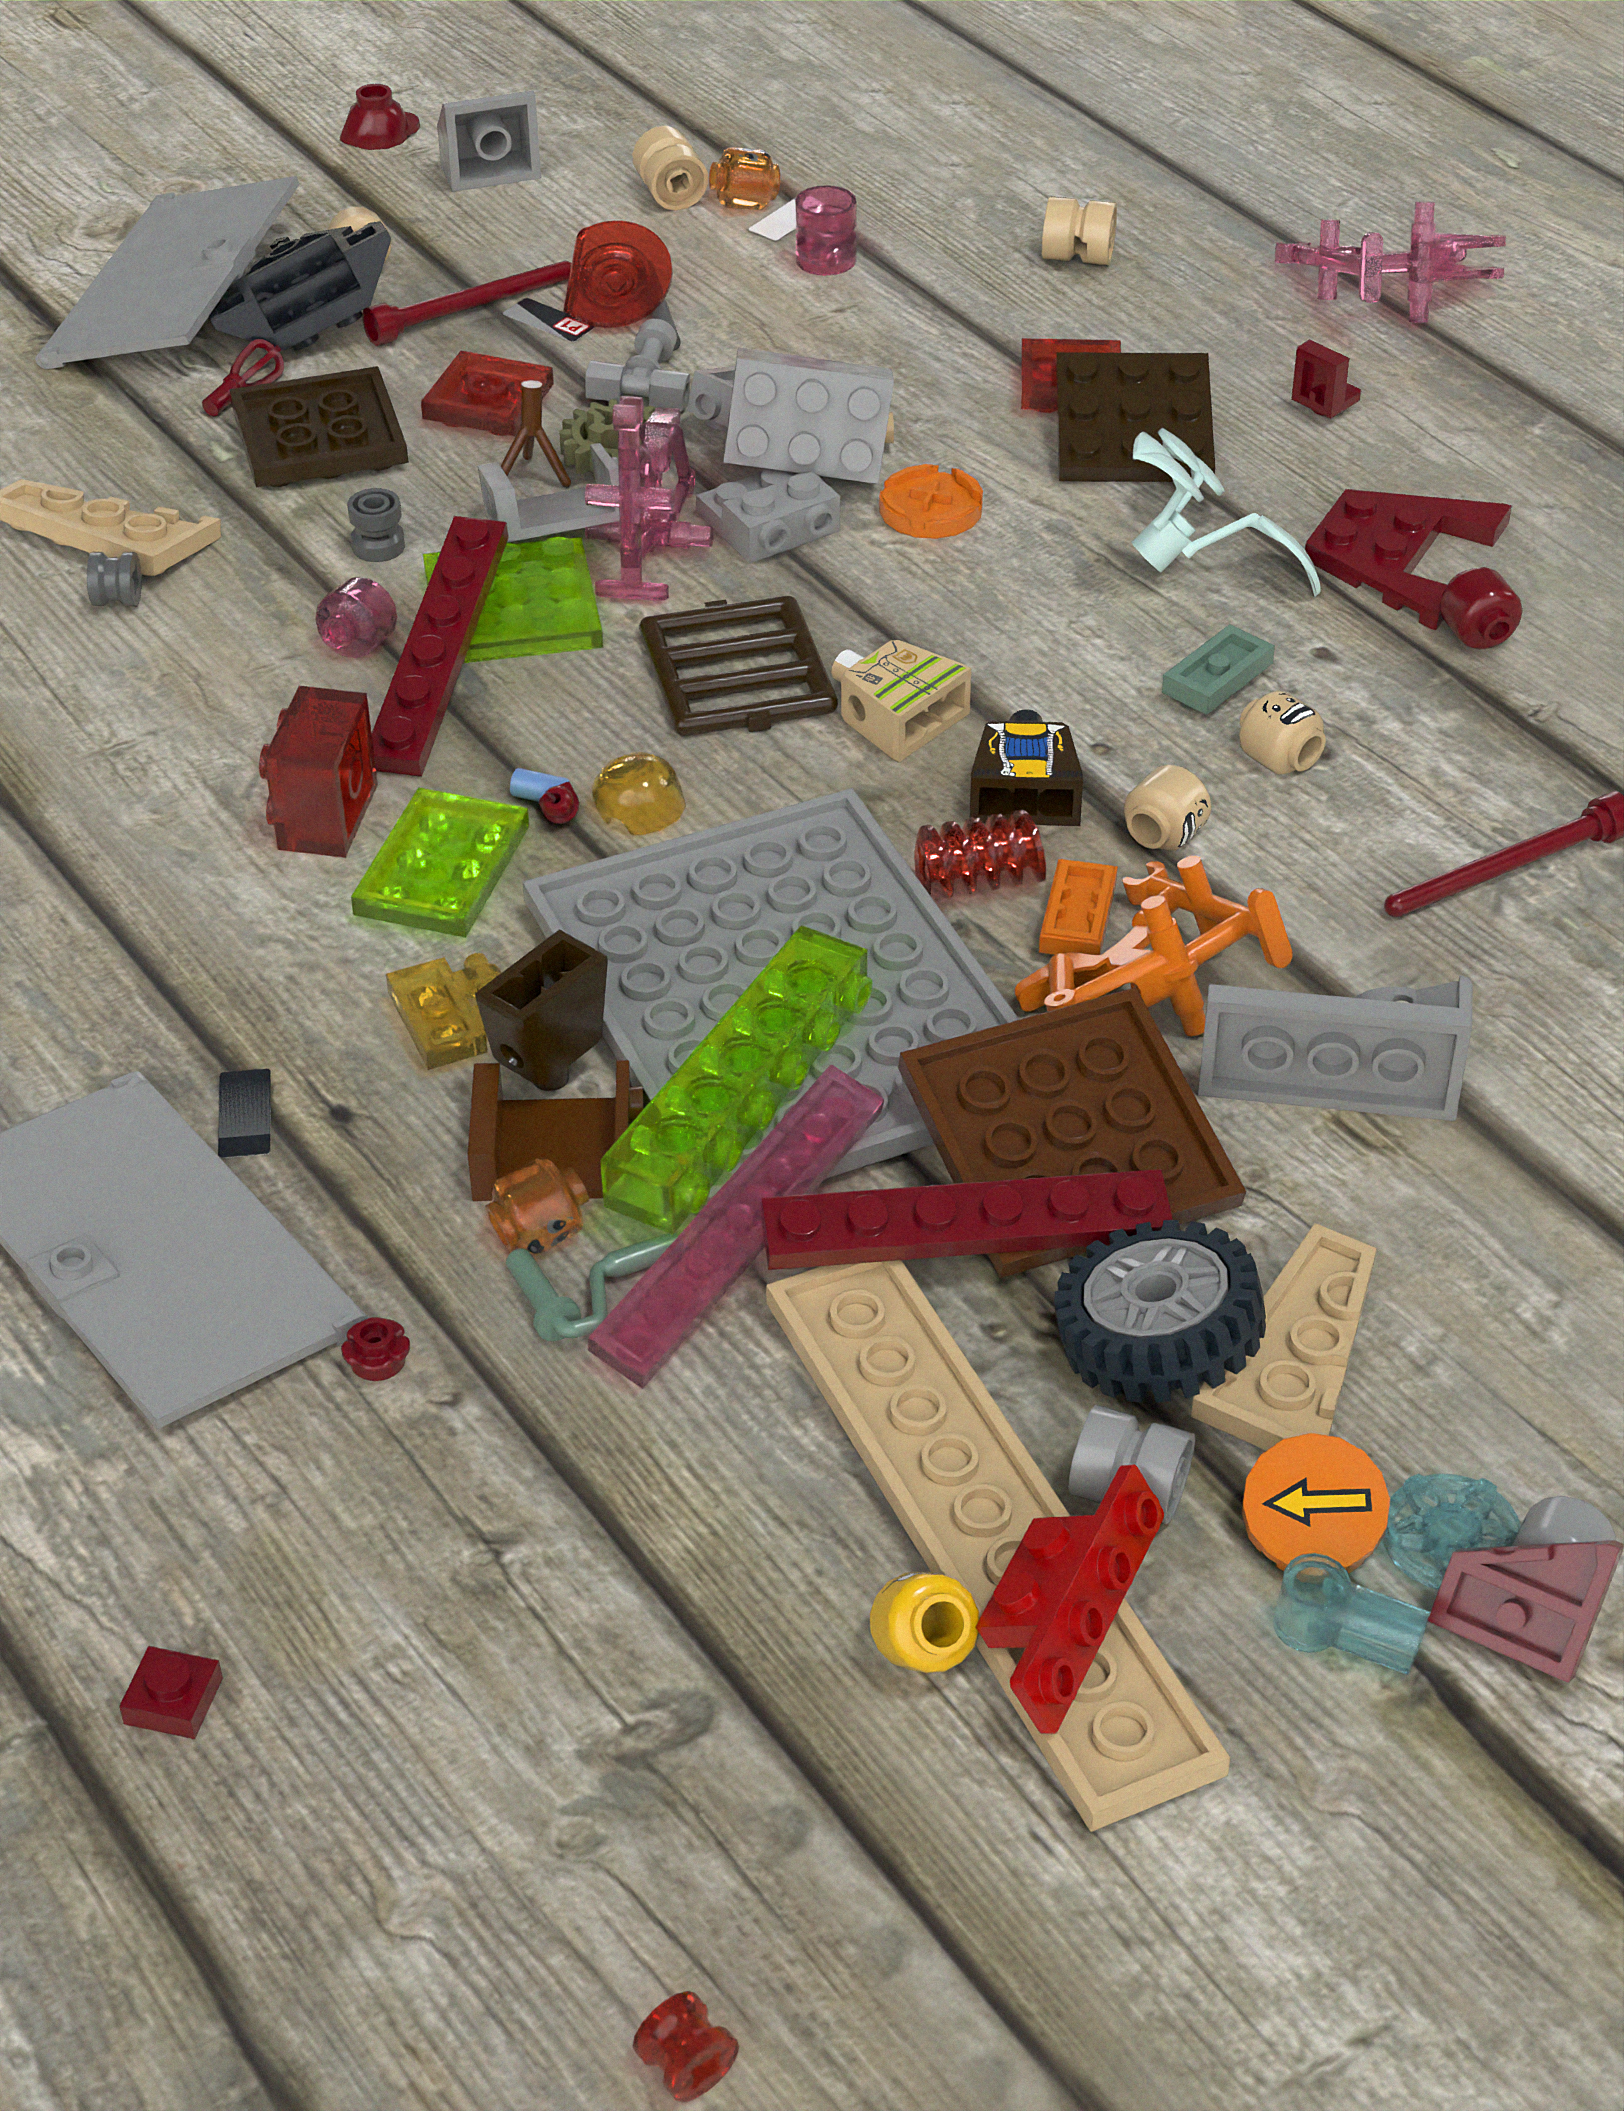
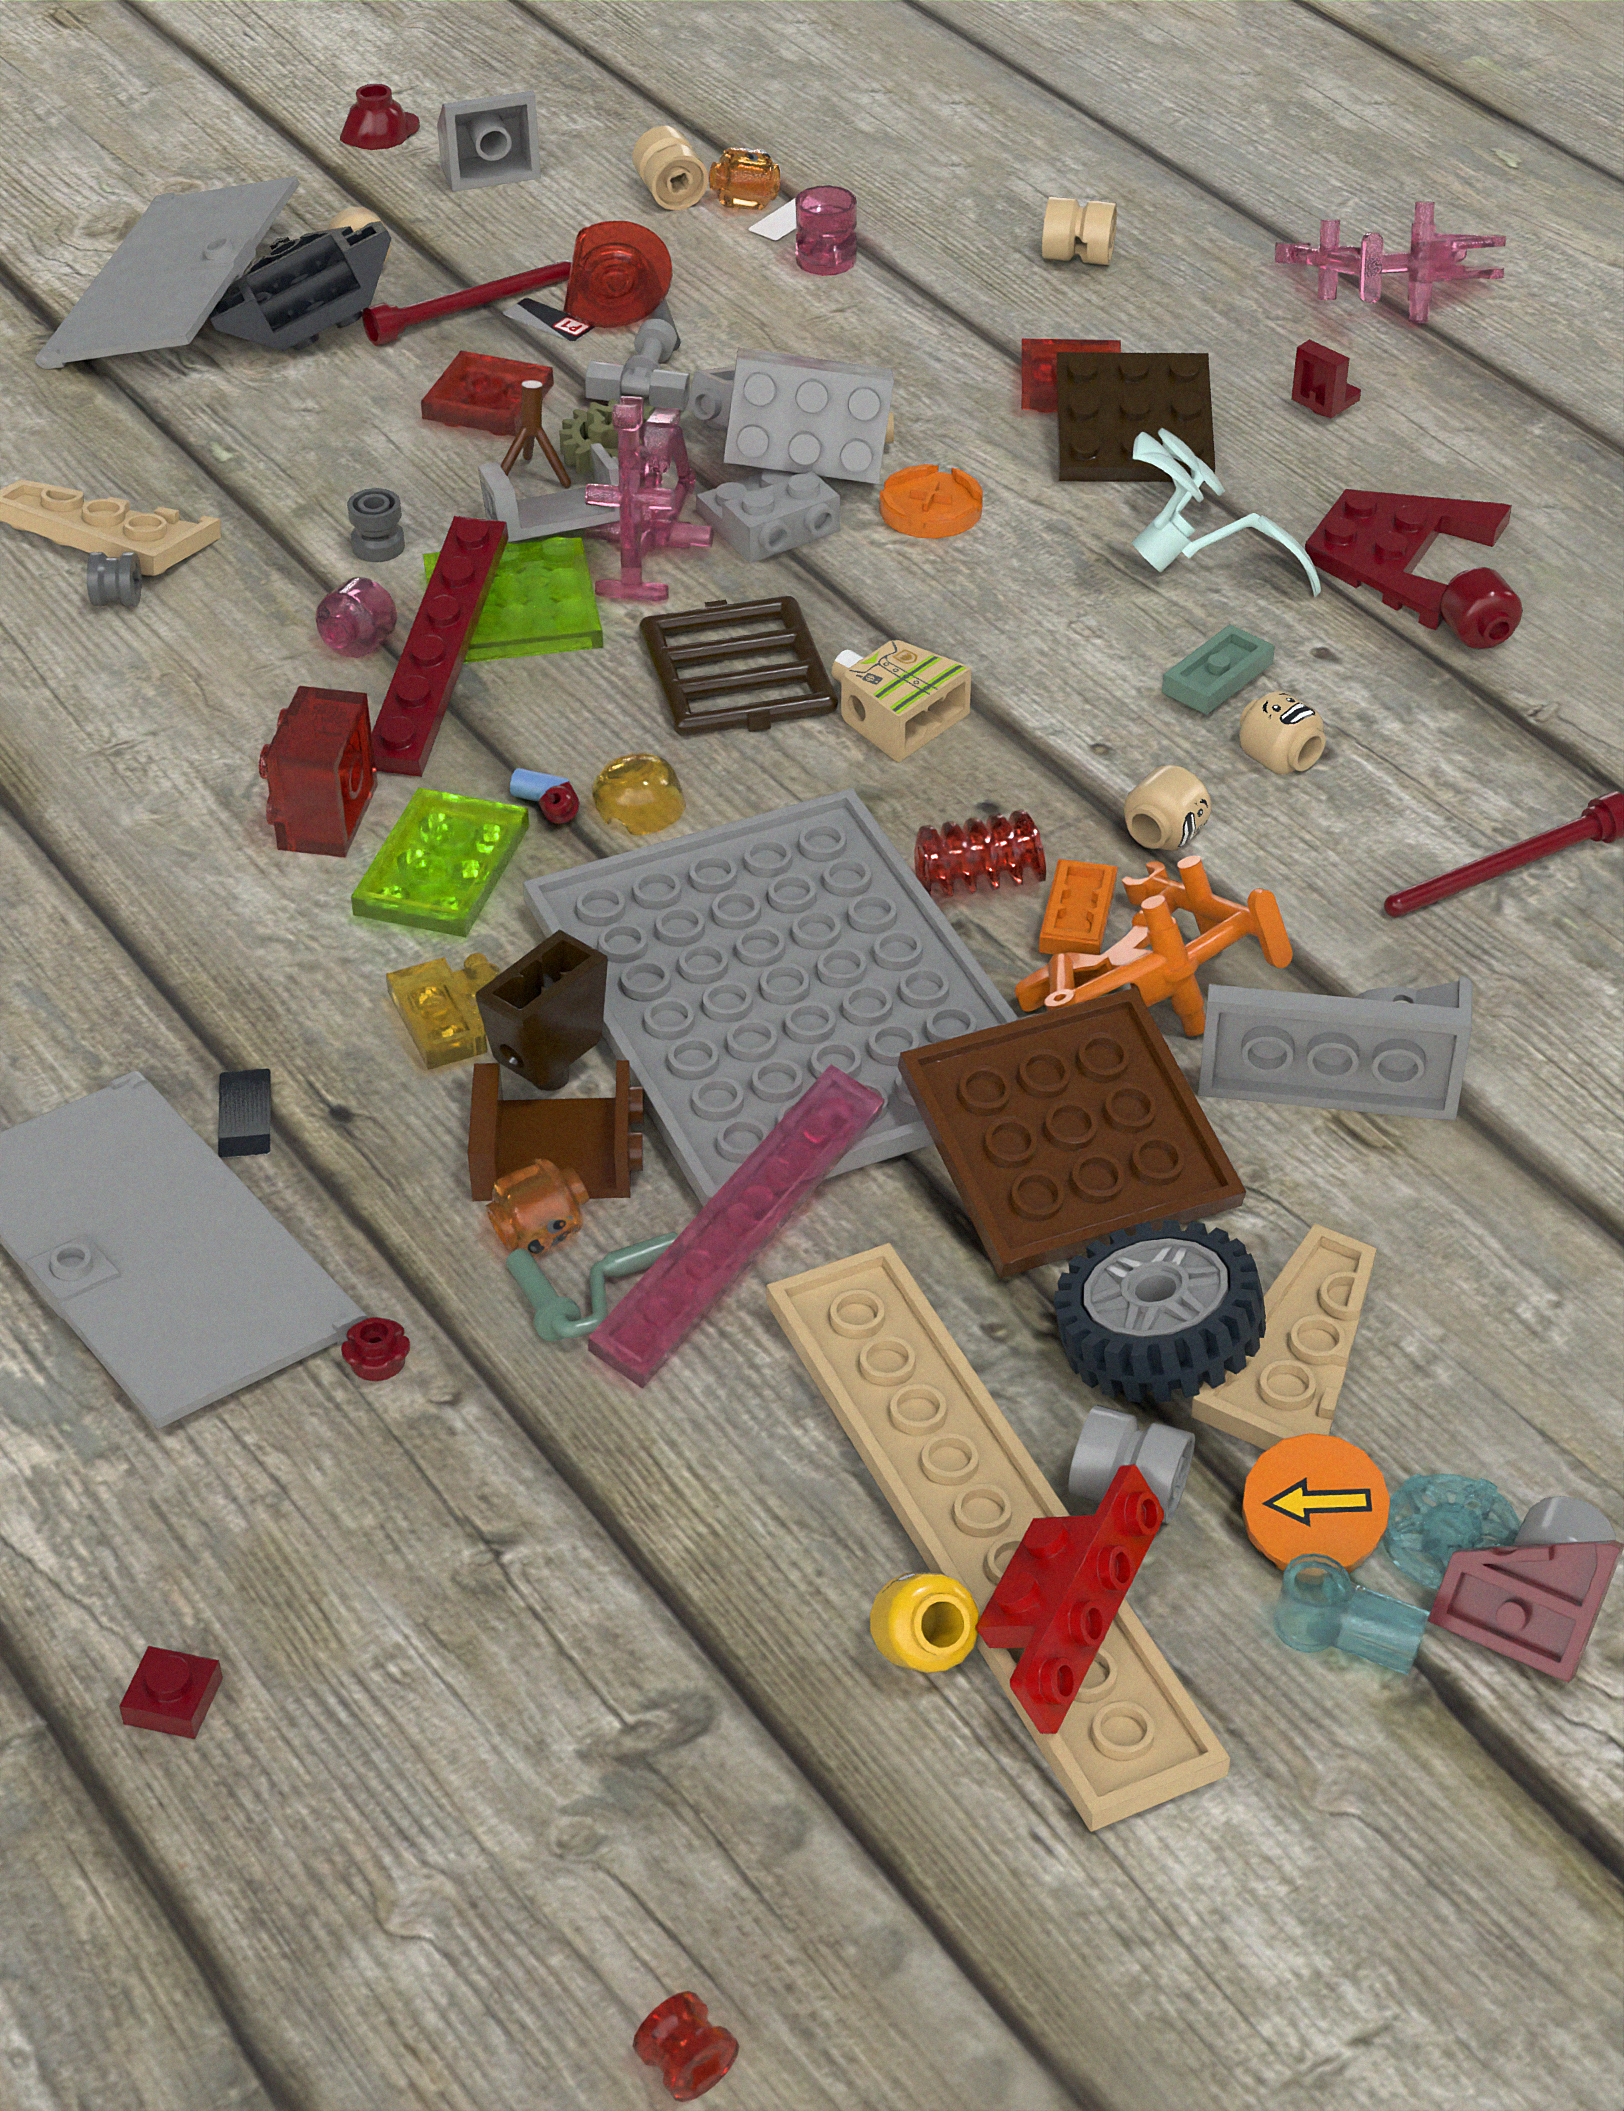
dark red piece [202,339,284,416] -> none
dark brown plate [229,366,409,488] -> none
clear neon green brick [601,925,873,1235] -> none
dark red plate [760,1169,1173,1270] -> none
dark brown torso [969,709,1083,826] -> none

